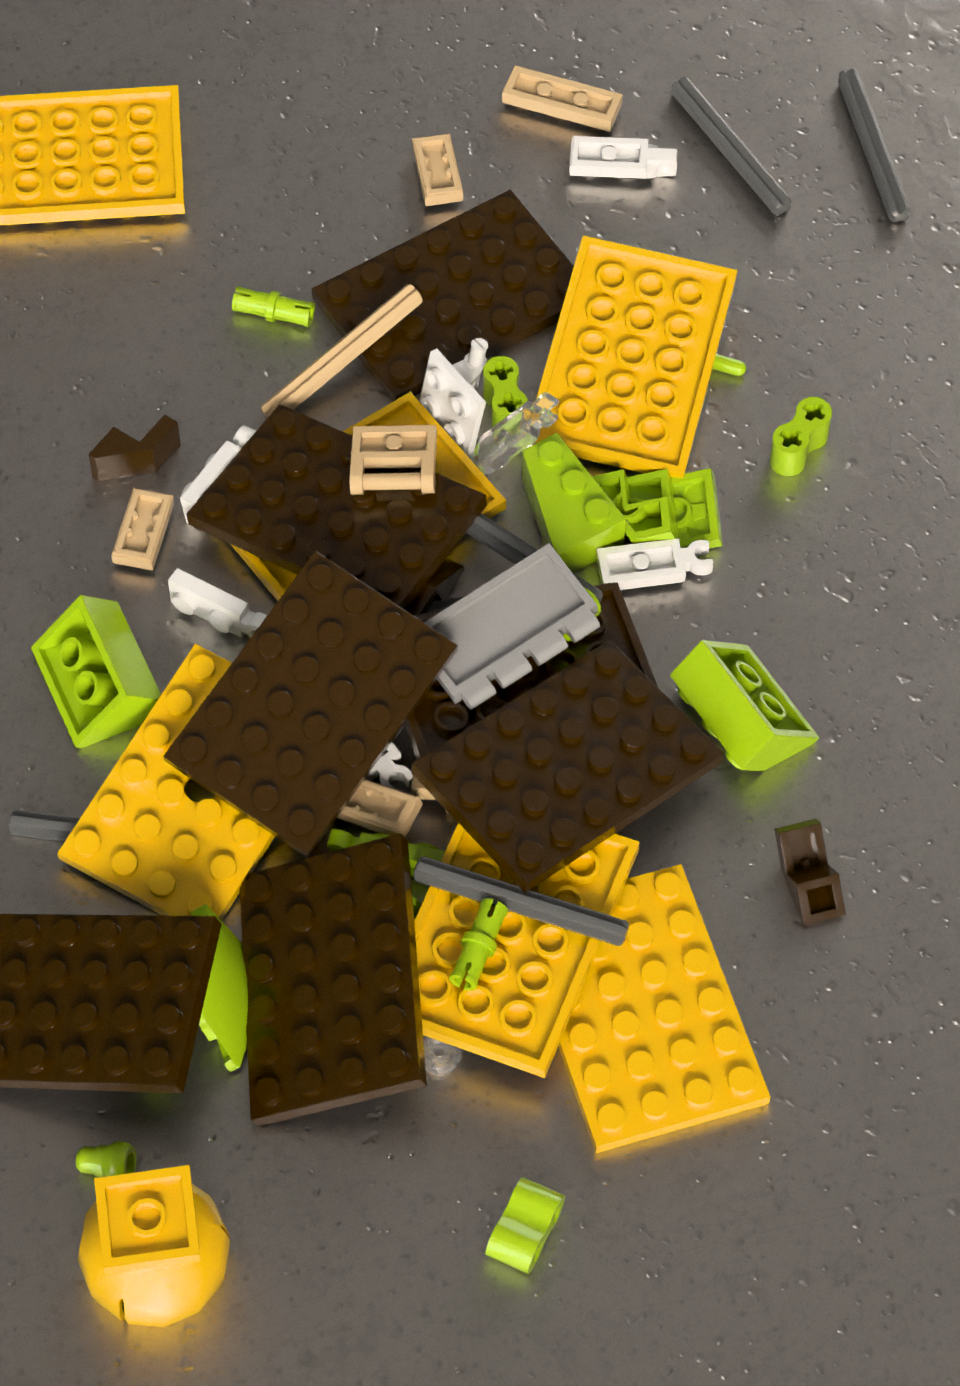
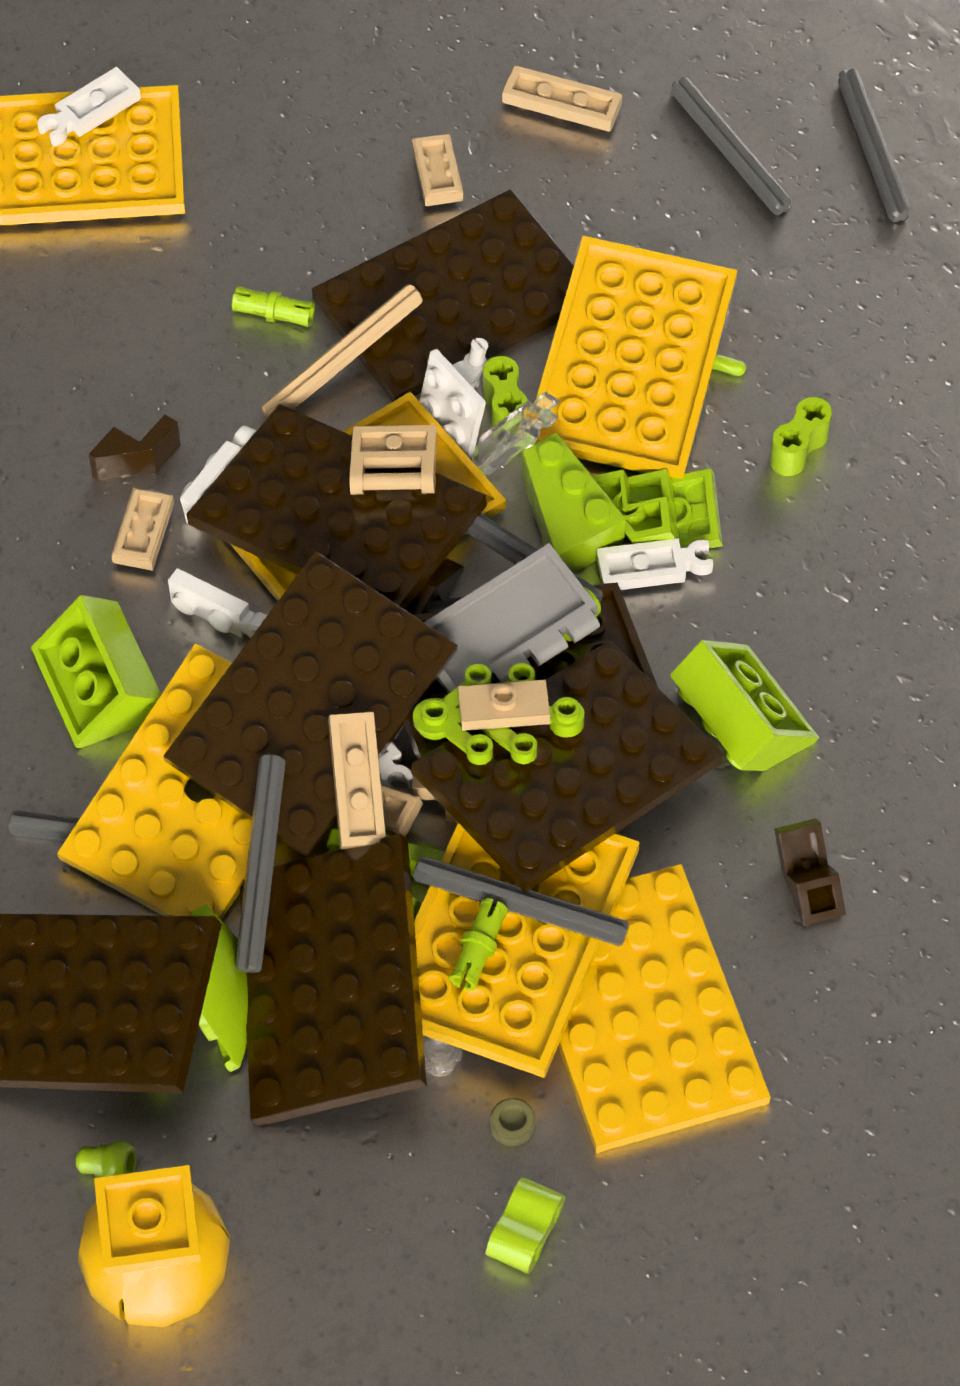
white hinge [569,136,677,179] -> none
none -> white plate [37,66,141,146]
none -> dark grey axle [235,755,286,973]
none -> tan plate [328,712,386,849]
none -> lime plant [413,663,584,765]
none -> tan plate [458,680,550,731]
none -> olive tile [490,1098,536,1147]

